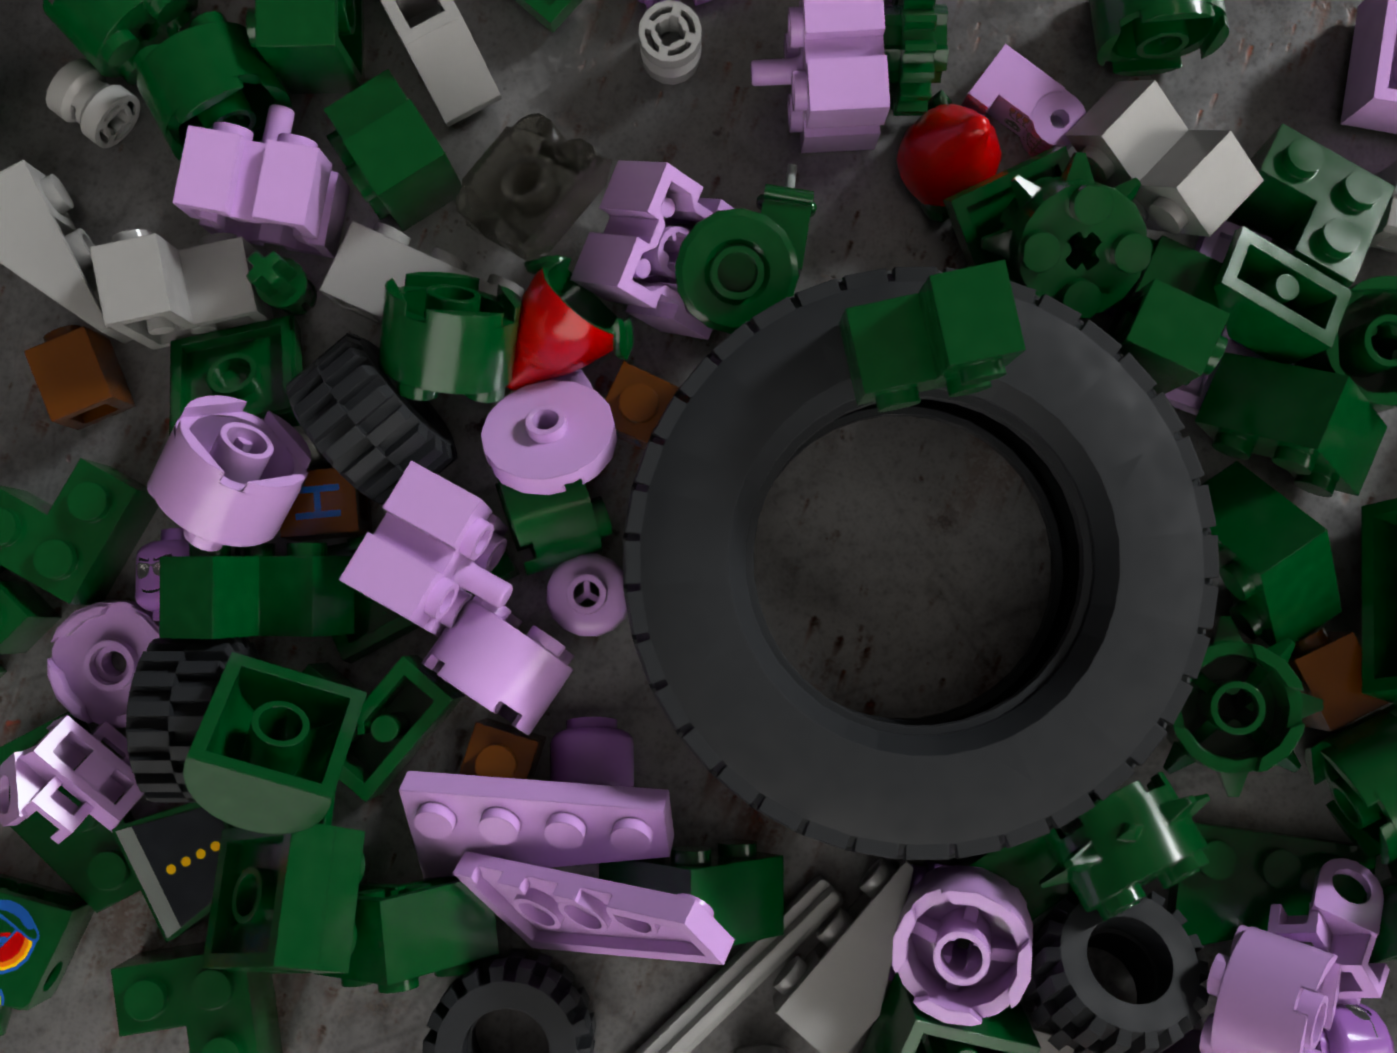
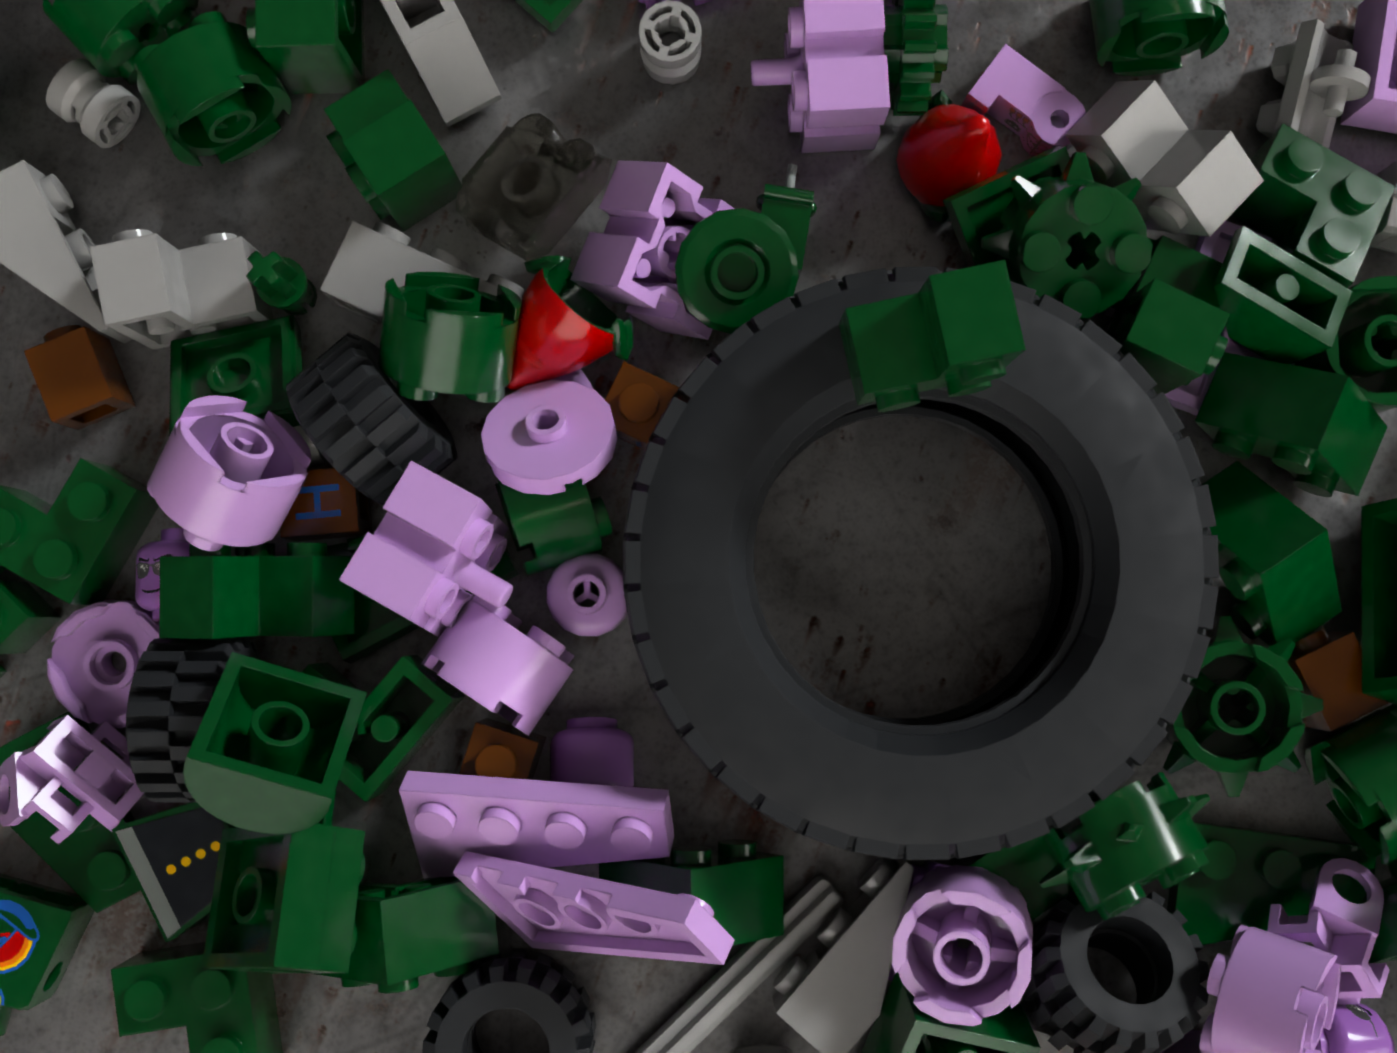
lavender brick [172,104,350,258] -> none
none -> light grey hips [1256,19,1371,149]

